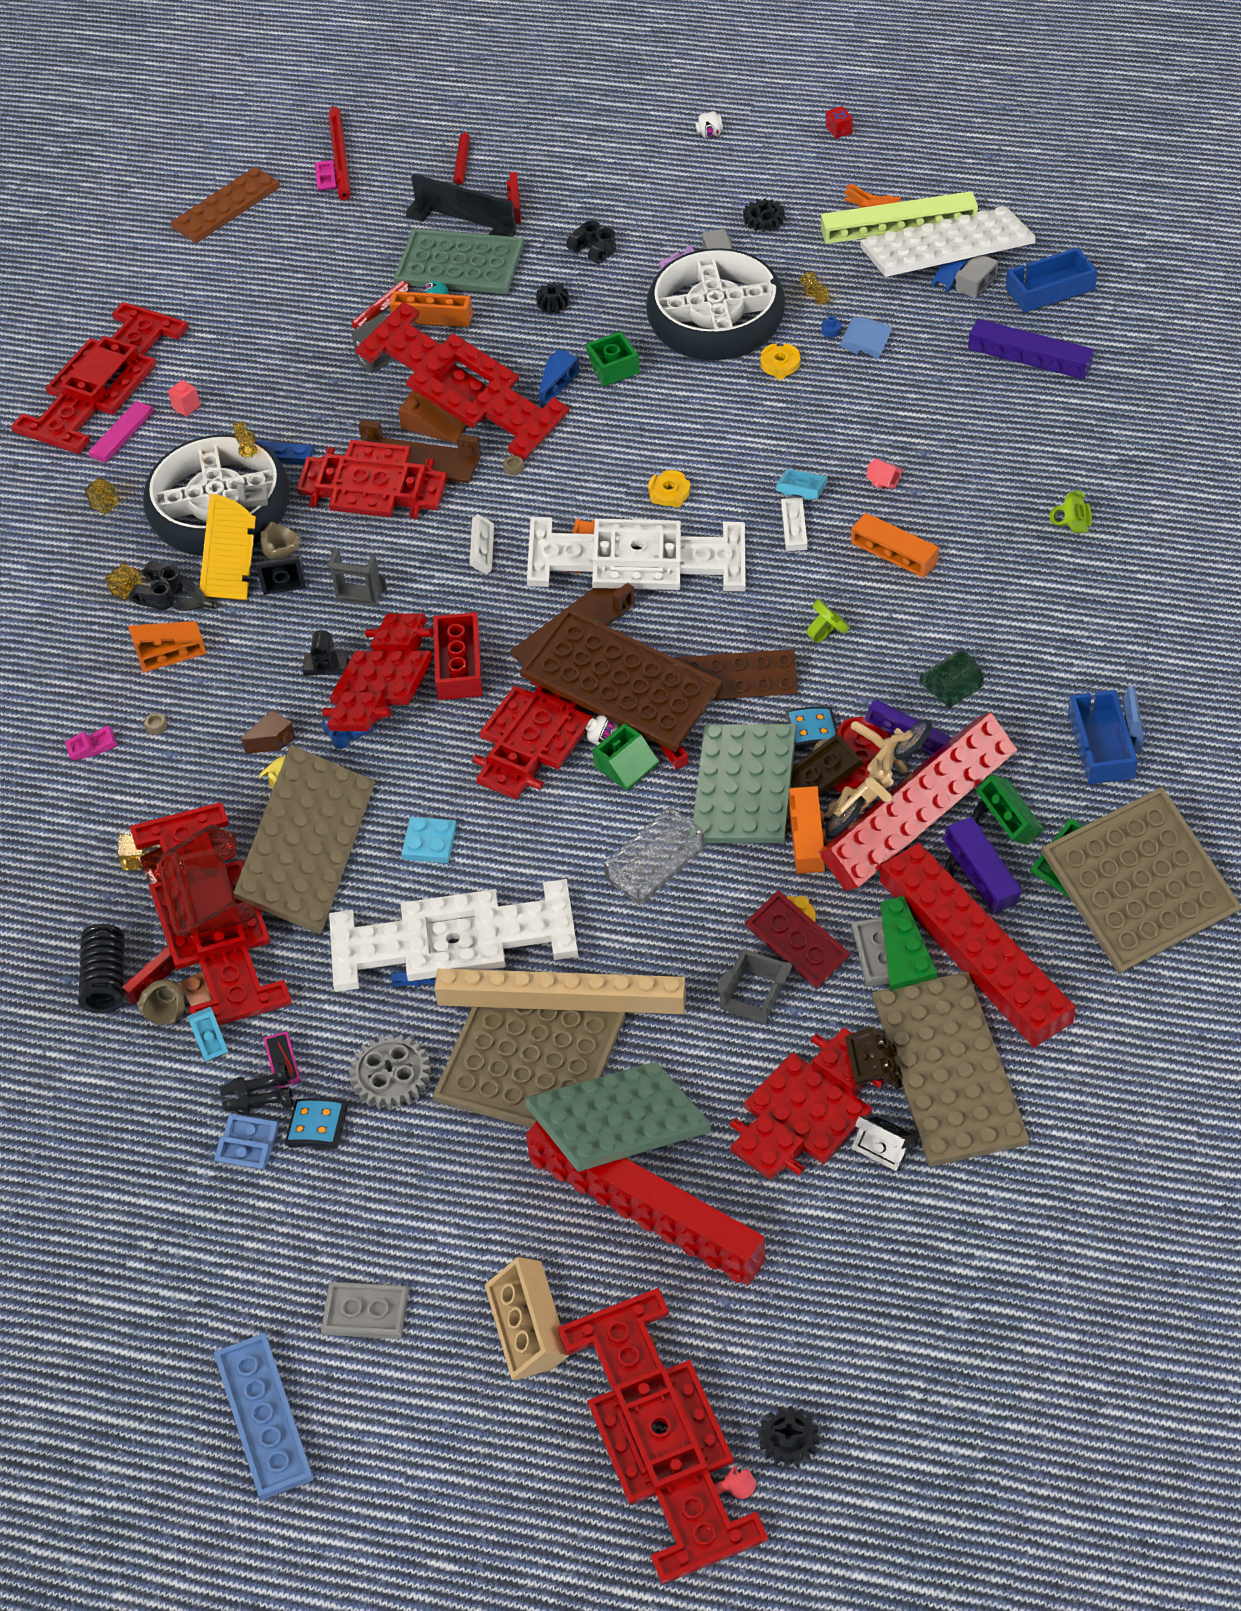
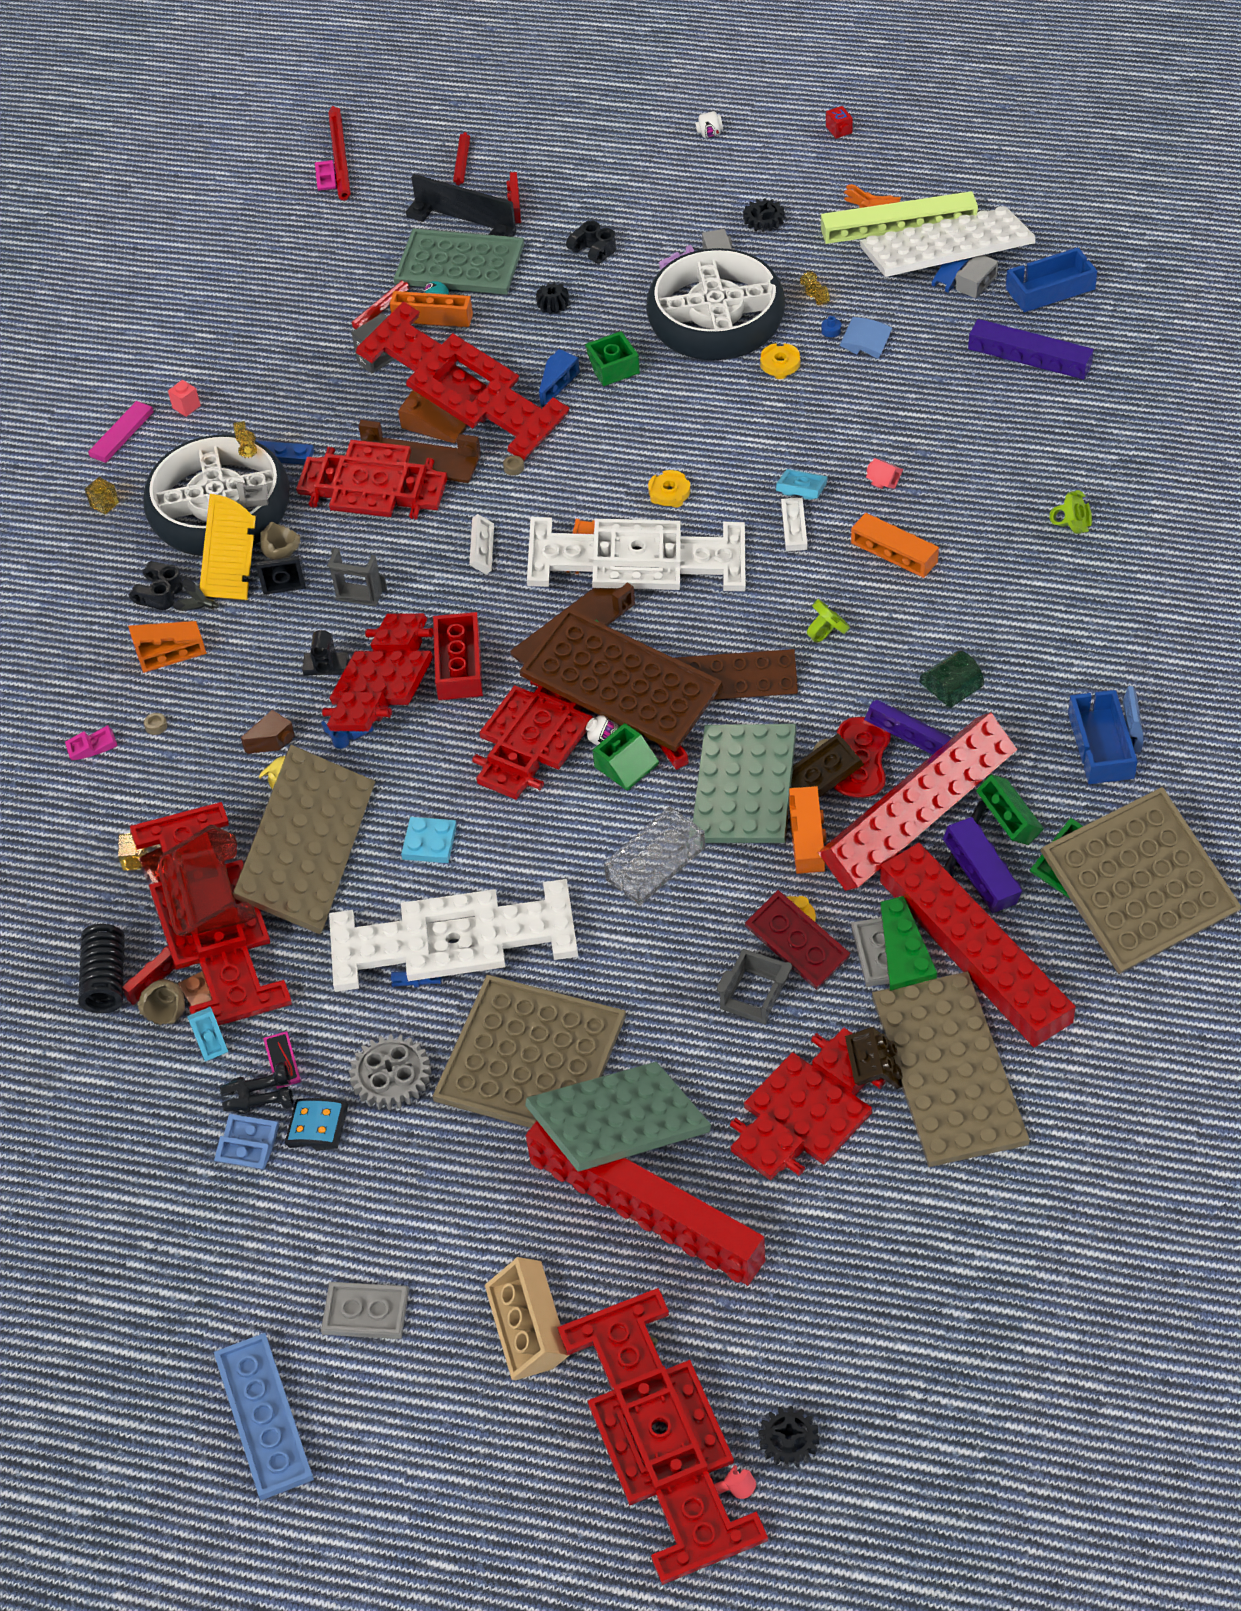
red piece [11,302,189,454] -> none
clear yellow brick [105,563,142,601] -> none
dark orange plate [171,167,280,243] -> none
tan brick [434,968,686,1014] -> none
dark azure slope [785,707,837,751] -> none
tan piece [824,720,932,836] -> none
bracket [851,1114,920,1172] -> none

